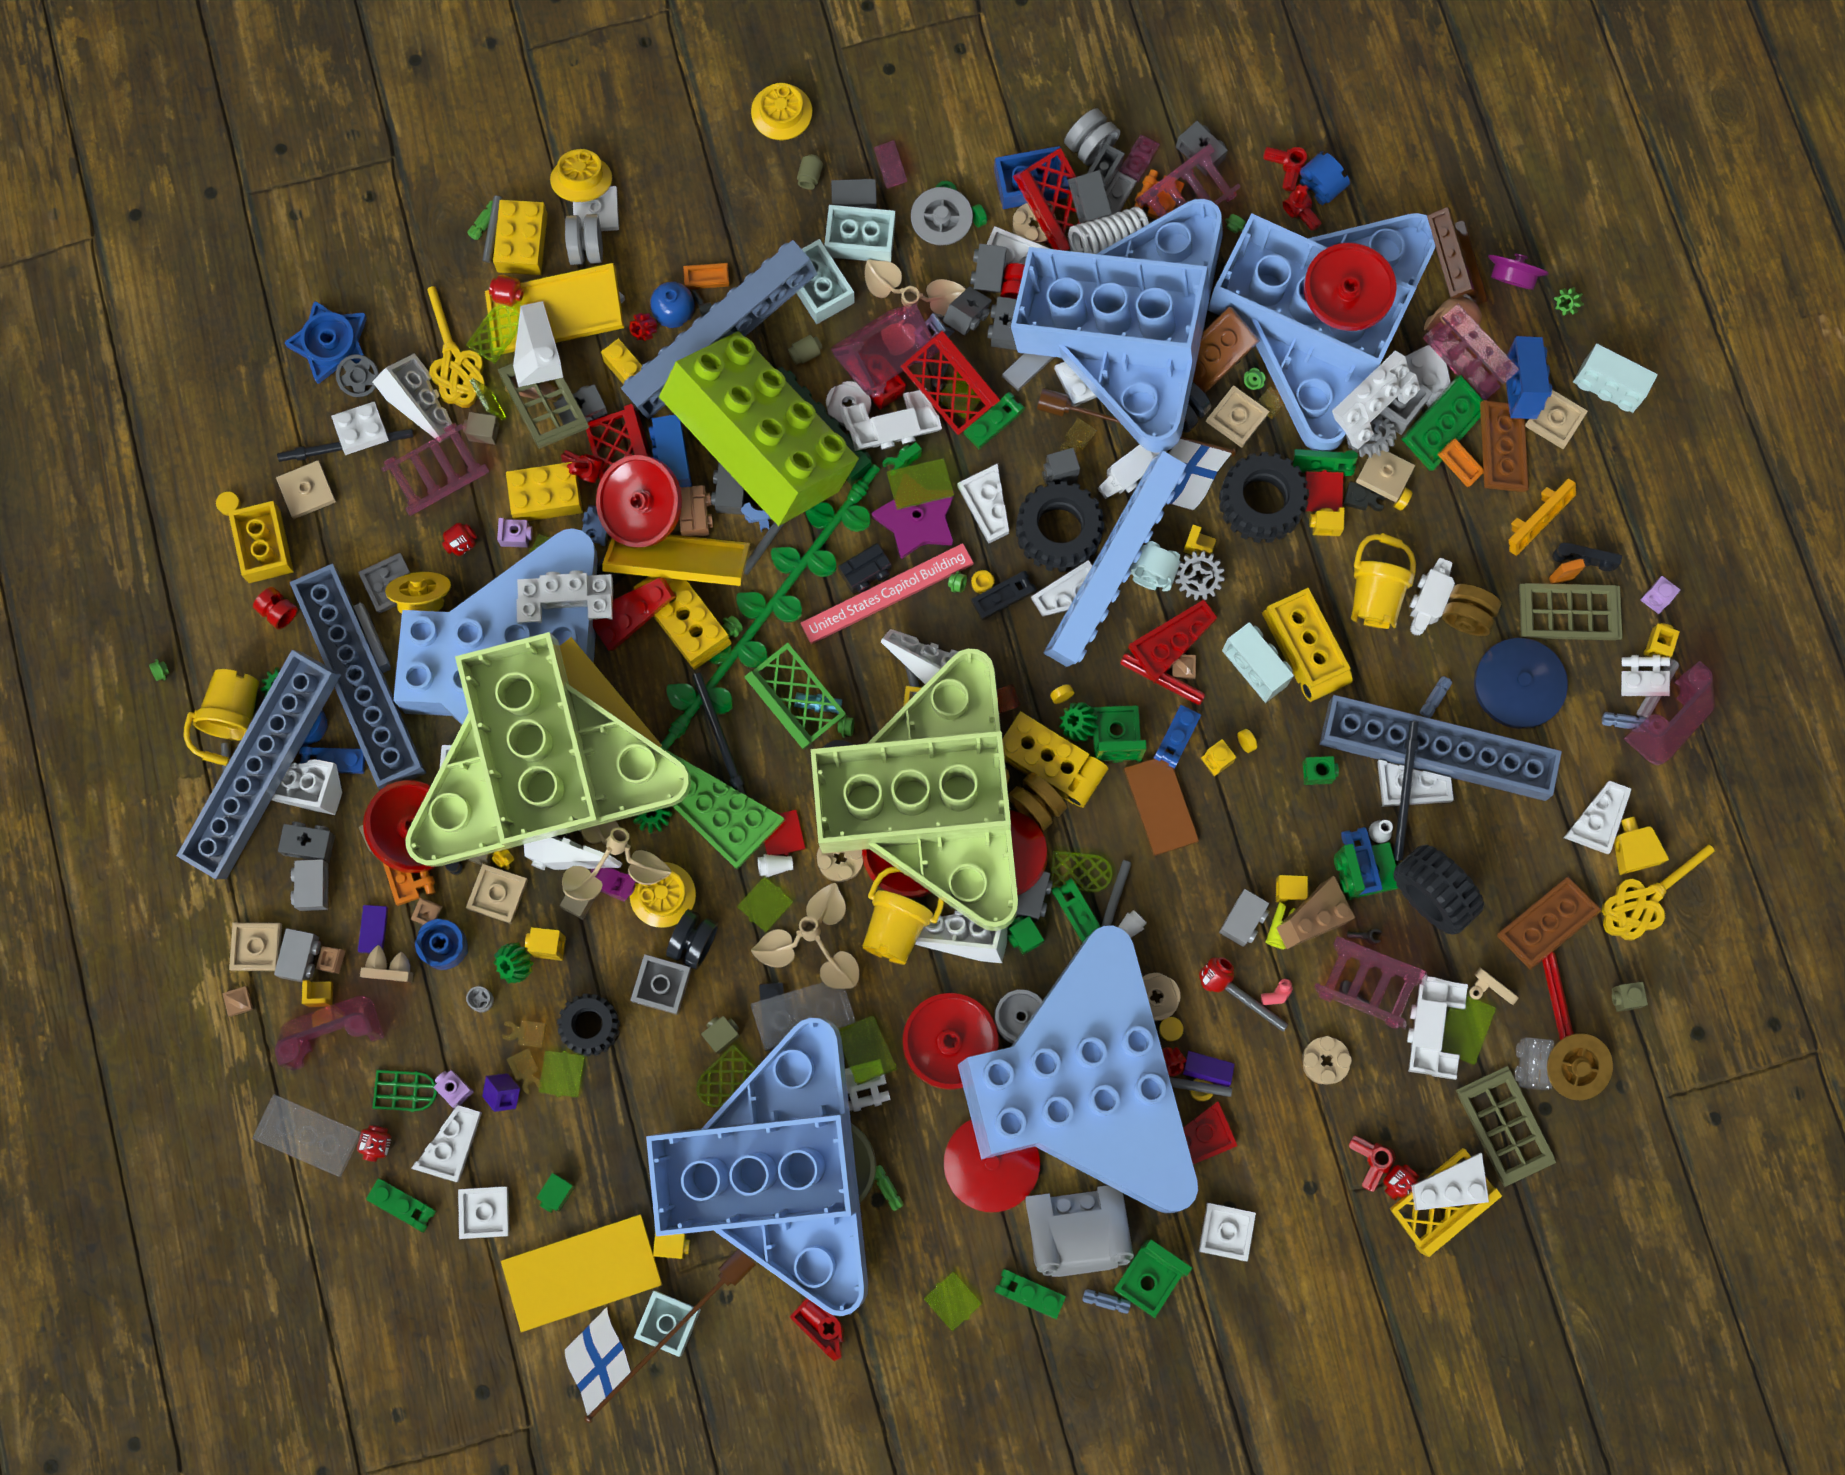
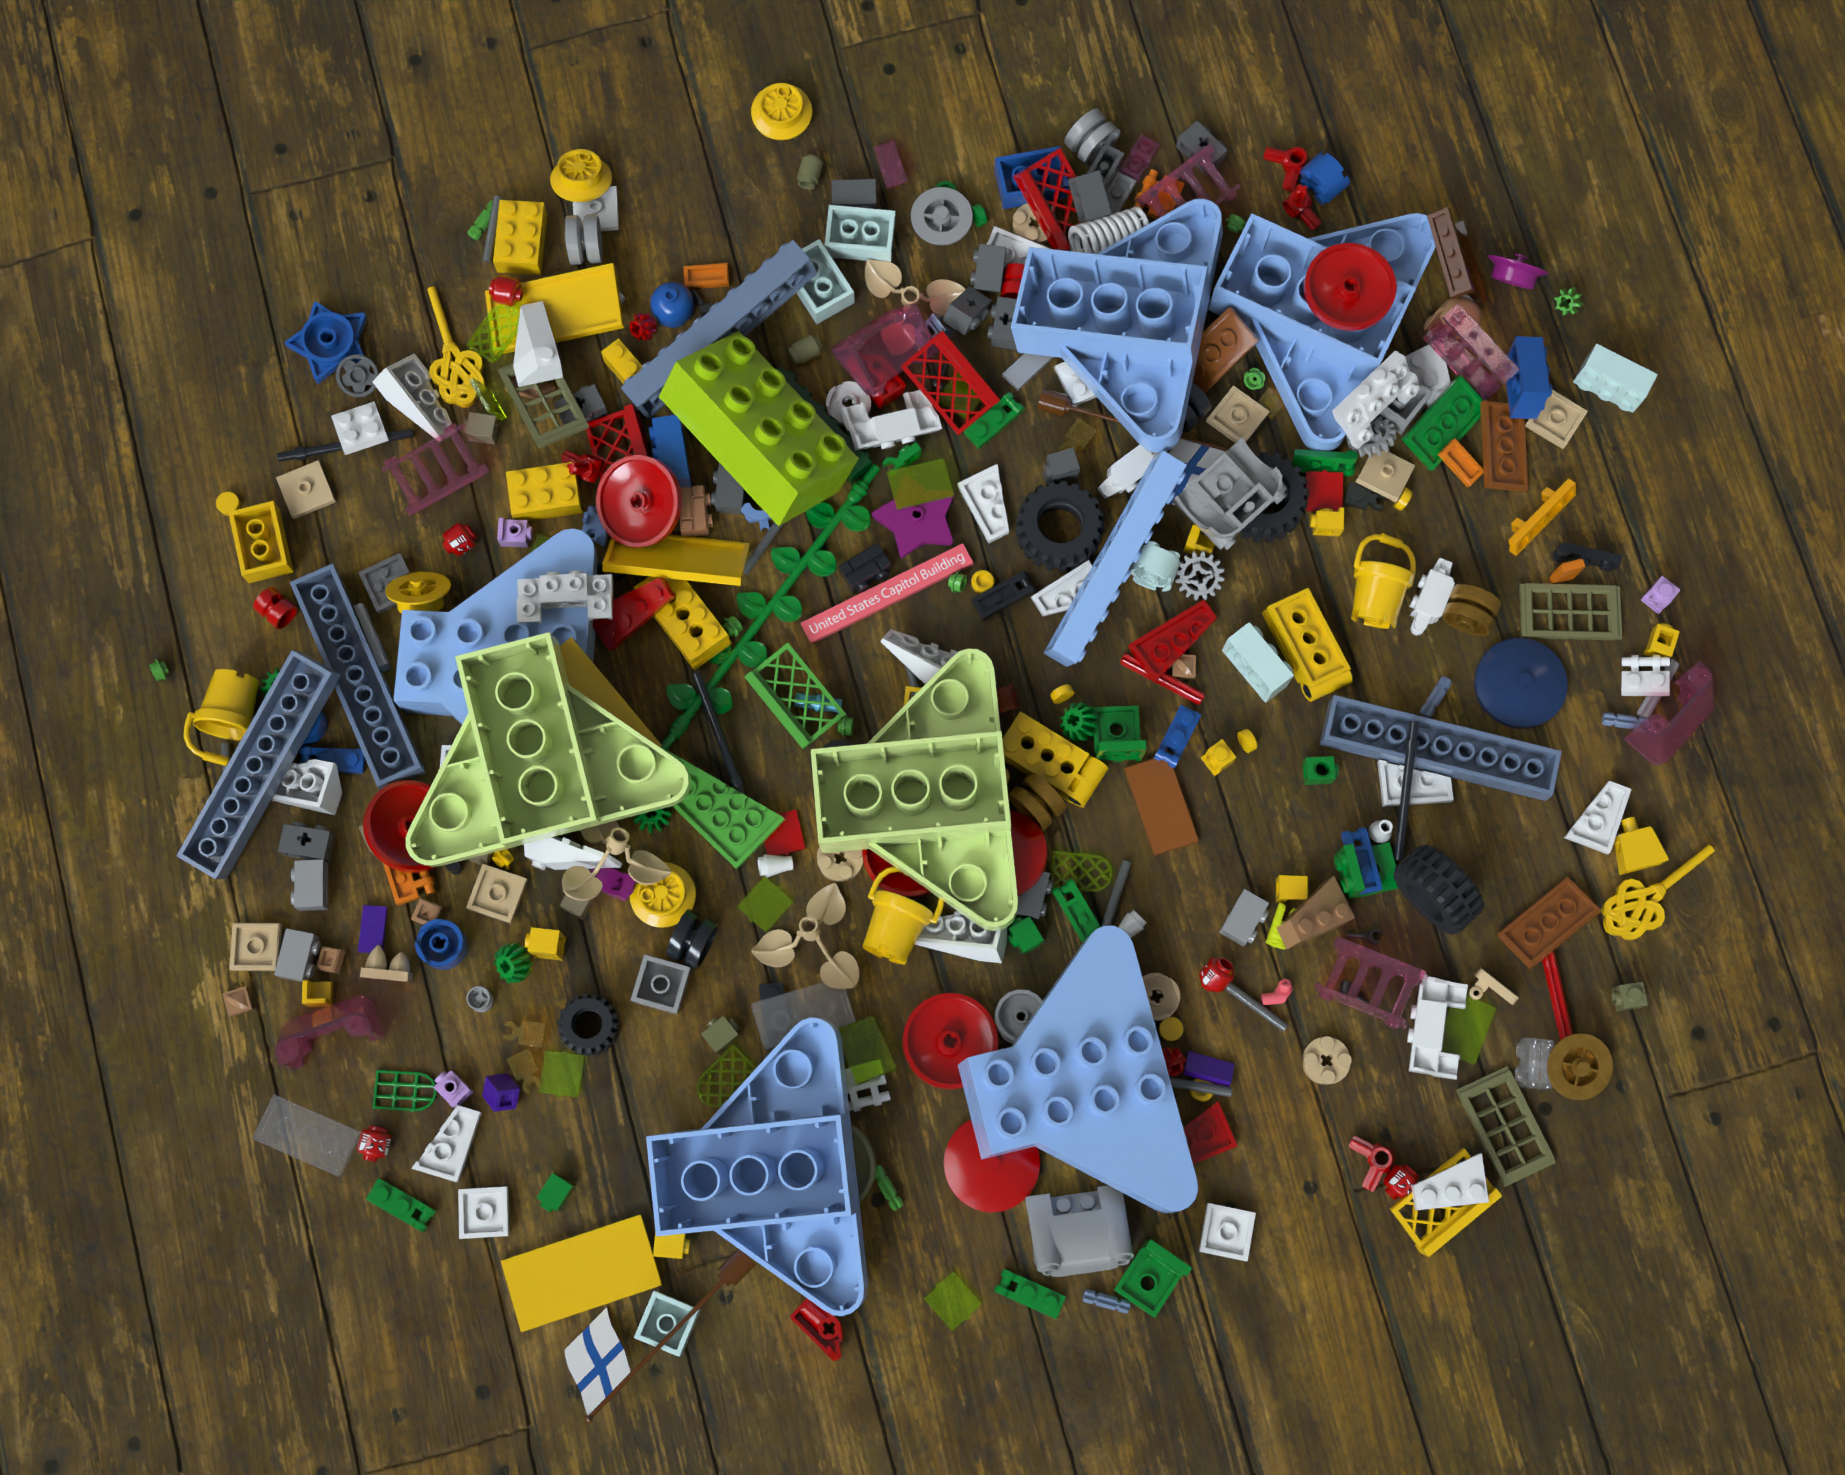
none -> light grey piece [1172,437,1287,550]

